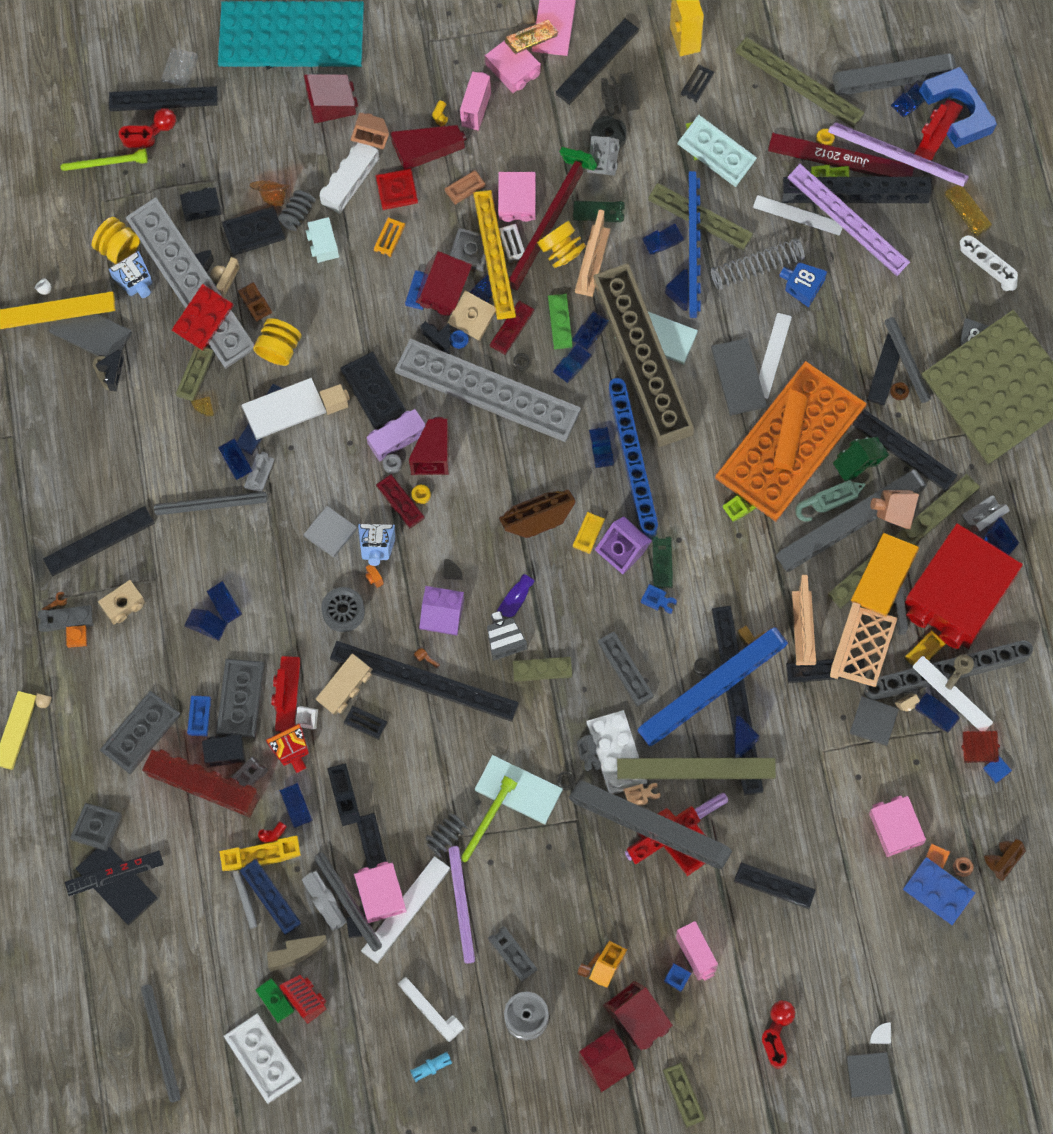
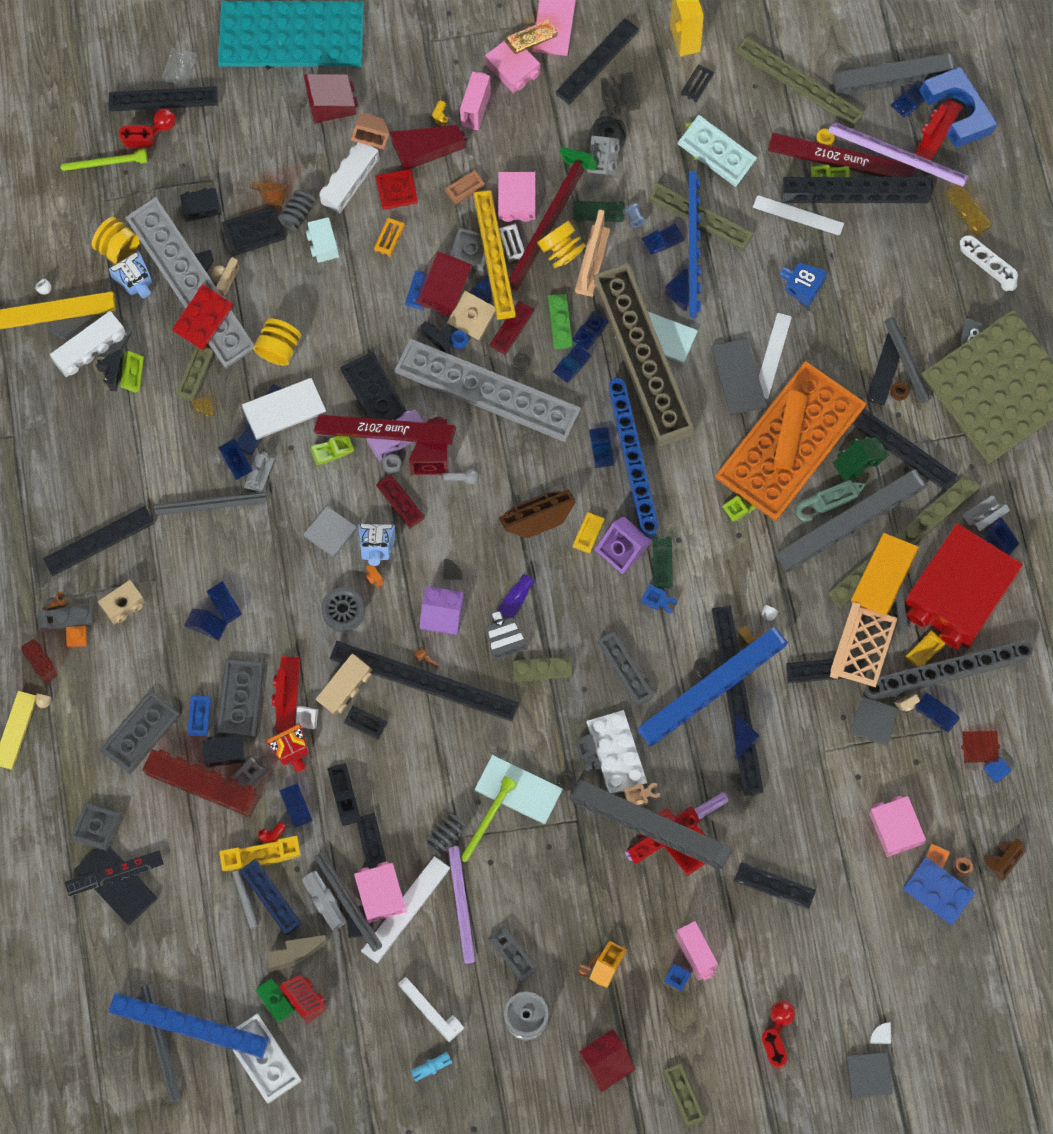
reddish brown slope [237,282,272,322] -> none
tan brick [320,384,350,415] -> none
yellow tile [412,484,431,504] -> none
dark red slope [603,981,673,1051] -> none
olive tile [617,758,776,779] -> none
light grey piece [711,238,805,290] -> none
lavender tile [787,164,910,276] -> none
light nougat fence [792,575,816,665] -> none
nougat torso [870,490,919,529] -> none
white sticker [913,656,993,733] -> none
dark tan plate [945,655,974,690] -> none
none -> clear red brick [21,639,58,683]
none -> white brick [50,311,126,377]
none -> blue plate [108,993,269,1059]
none -> lime plate [120,351,144,393]
none -> lime slope [310,436,354,466]
none -> dark red tile [313,415,456,445]
none -> light grey bar [442,469,478,484]
none -> sand blue bush [624,203,646,228]
none -> white hinge [761,605,779,621]

